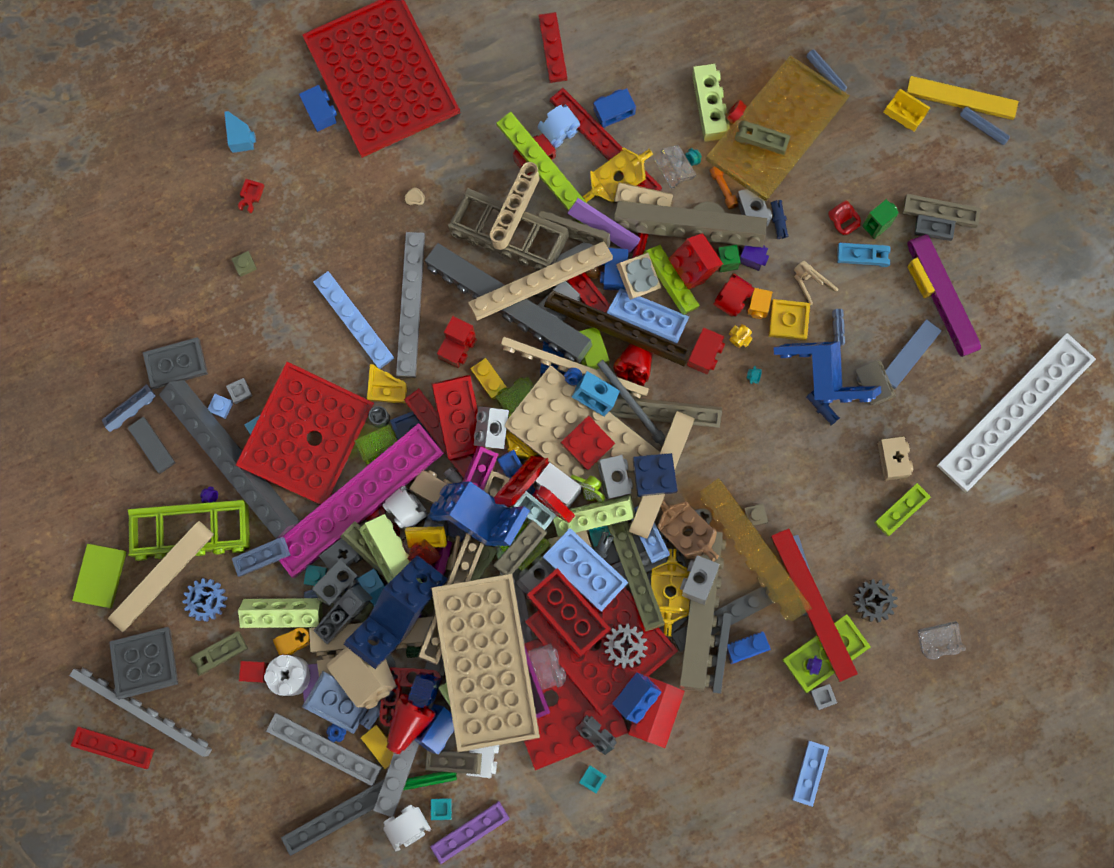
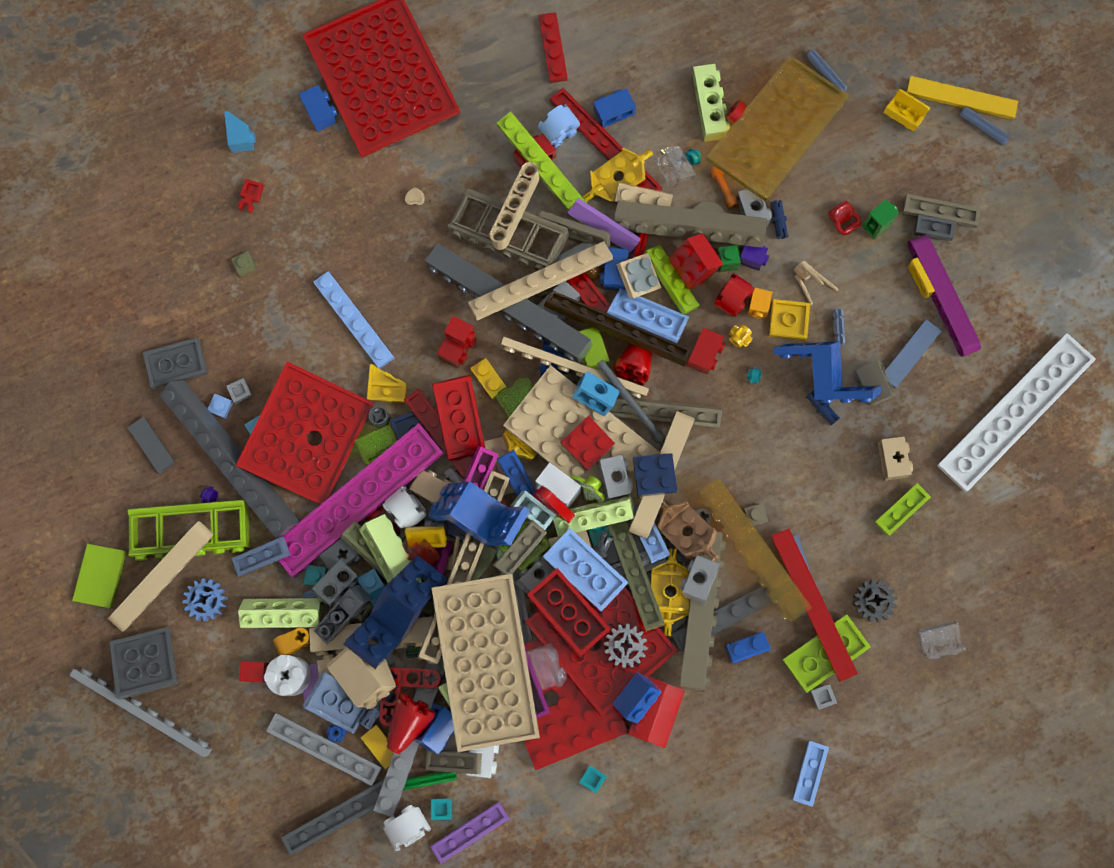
red plate [71,727,155,769] -> none
sand blue plate [102,385,155,432] -> none
olive plate [190,631,248,676] -> none
light grey plate [396,232,425,378] -> none
clear blue brick [408,672,442,708] -> none
light grey brick [474,407,509,449] -> none
red plate [494,456,549,506] -> none
blue plate [564,368,583,385] -> none
dark grey hinge [575,715,617,755] -> none
dark grey plate [709,611,732,694] -> none
olive plate [735,121,790,155] -> none
dark purple plate [807,656,822,675] -> none
dark azure plate [837,243,890,267] -> none

